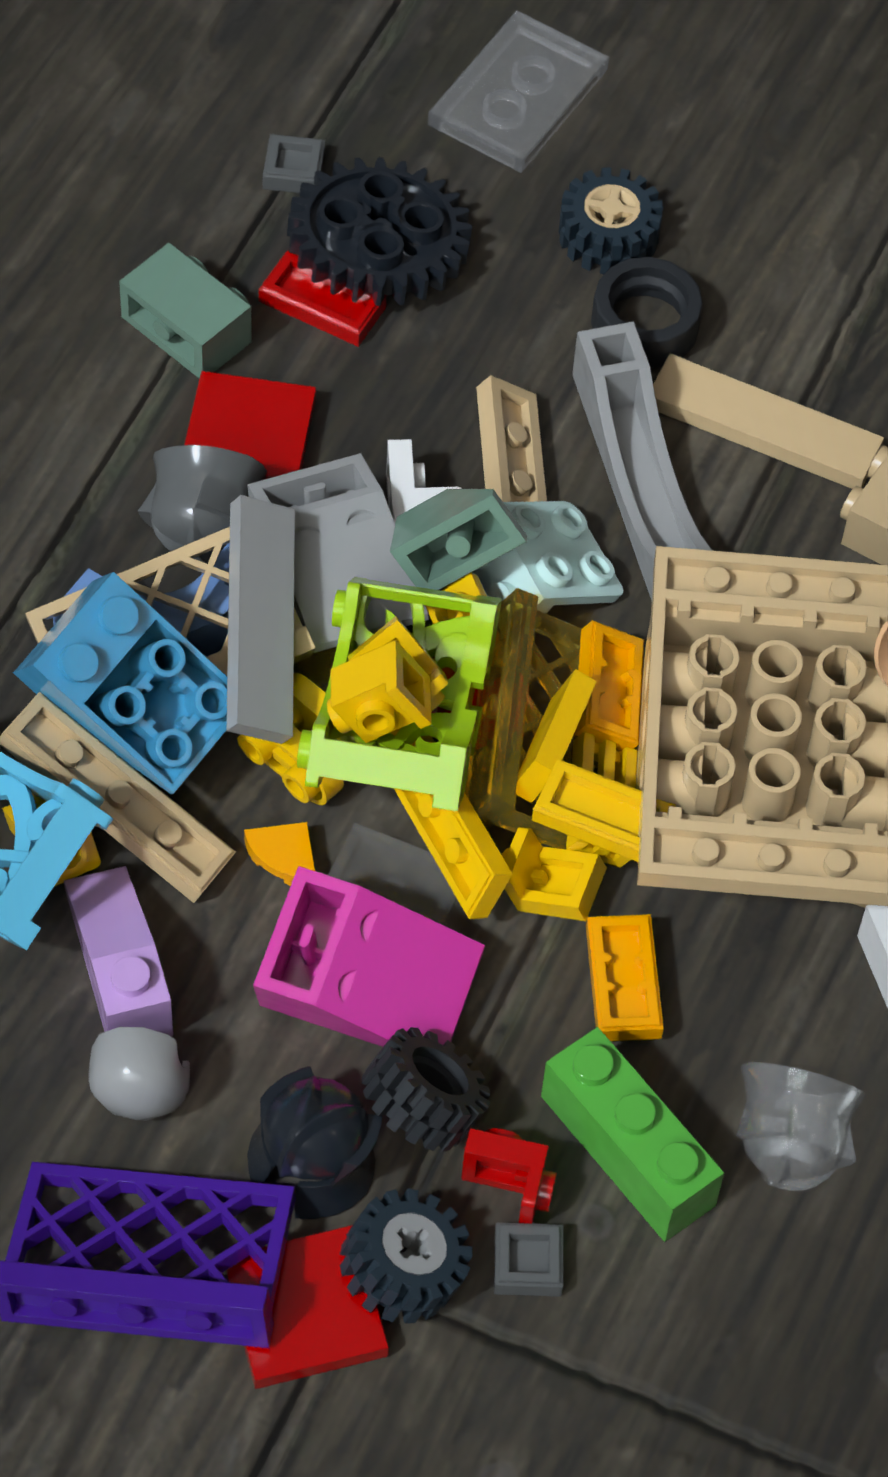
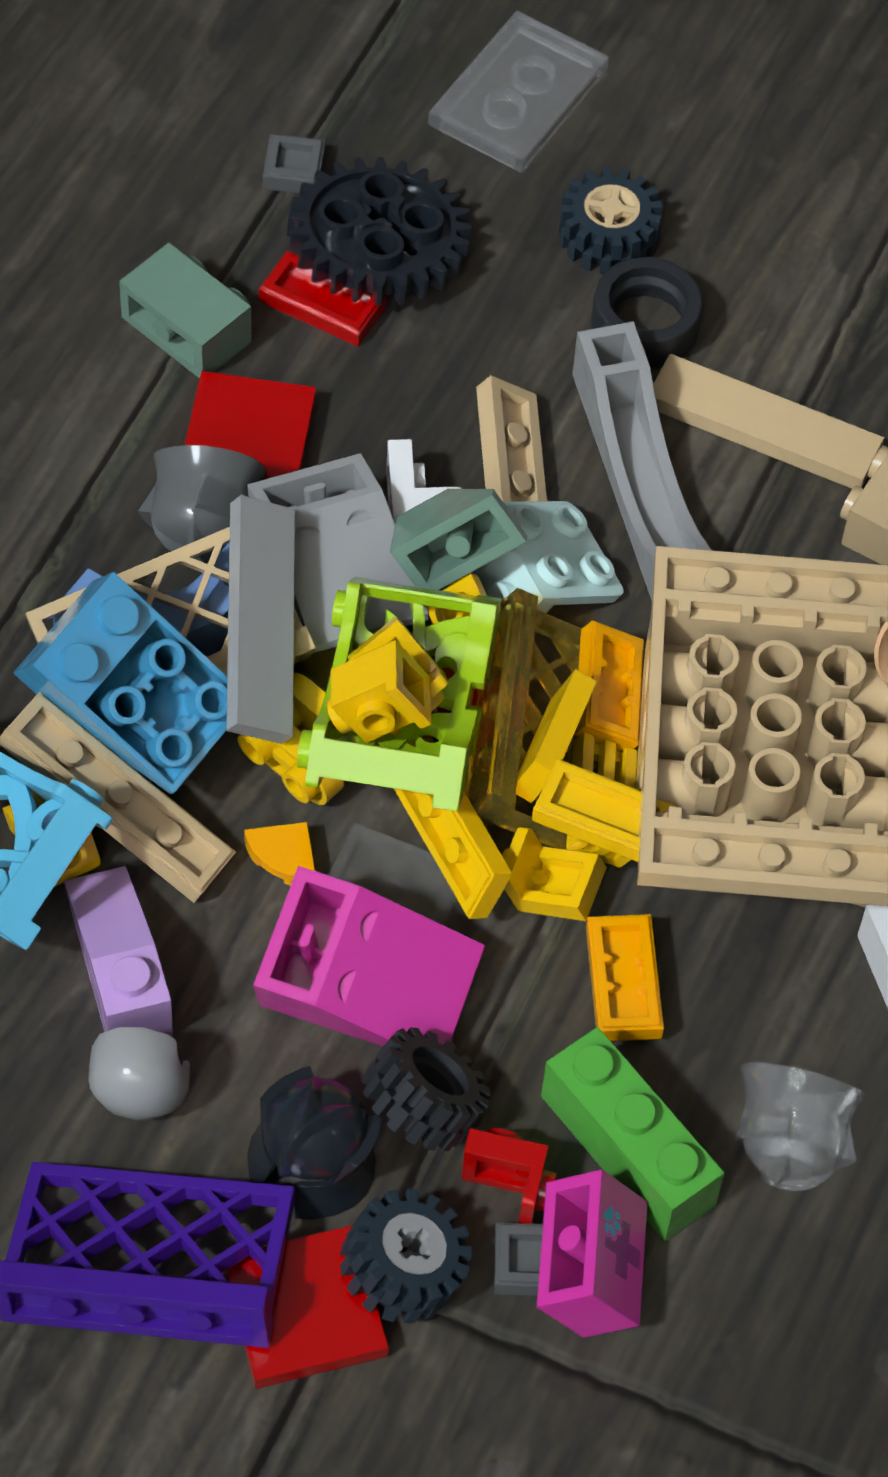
none -> dark pink brick [537,1169,647,1338]

